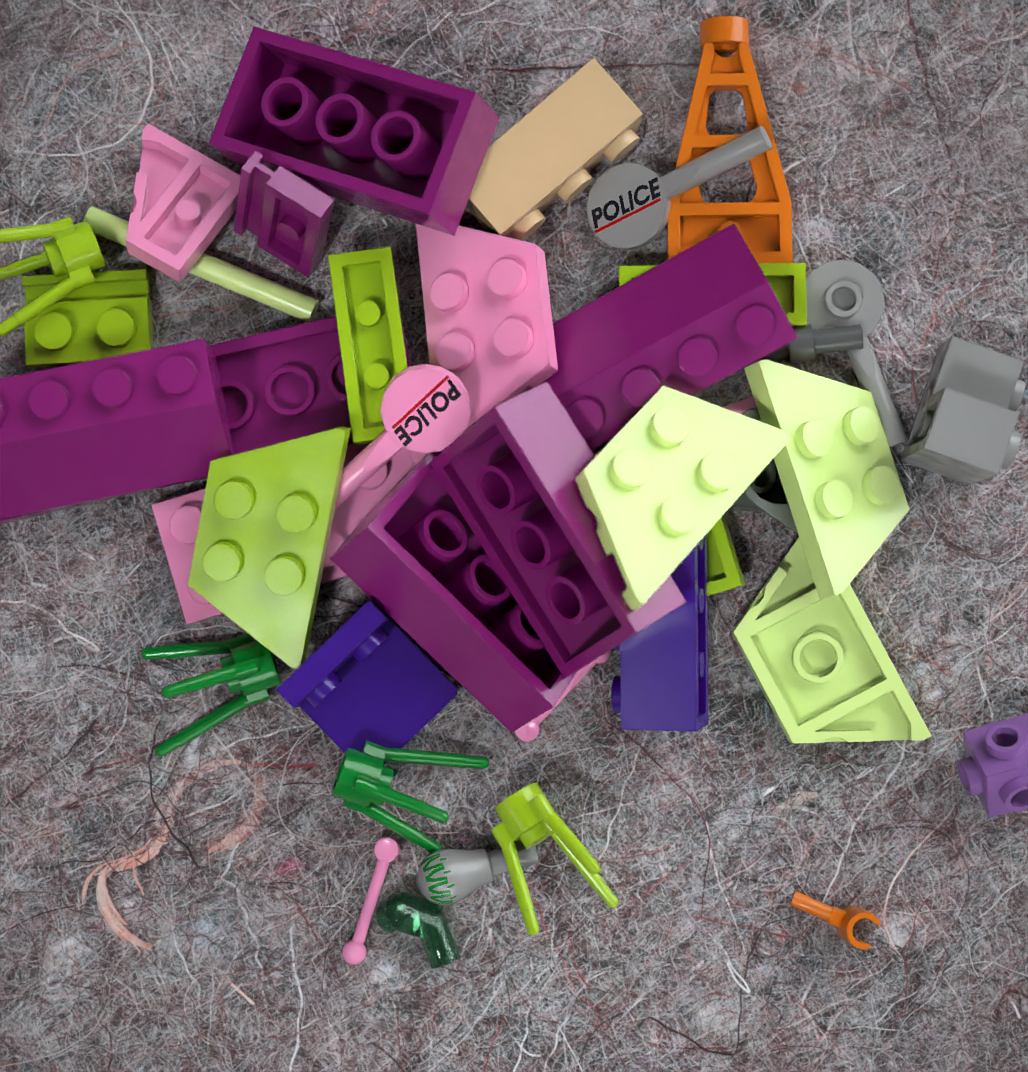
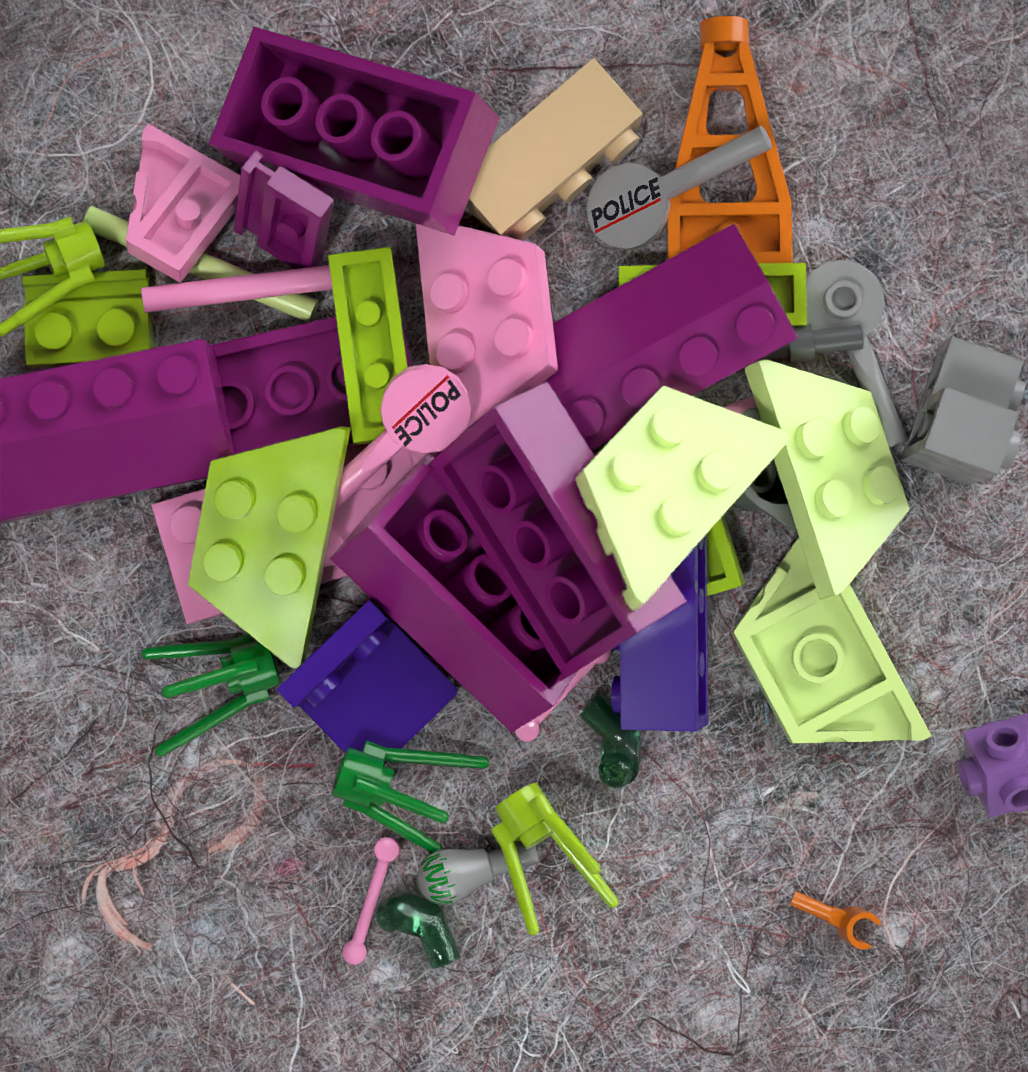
none -> bright pink bar [141,265,332,313]
none -> clear green arm [579,694,641,789]

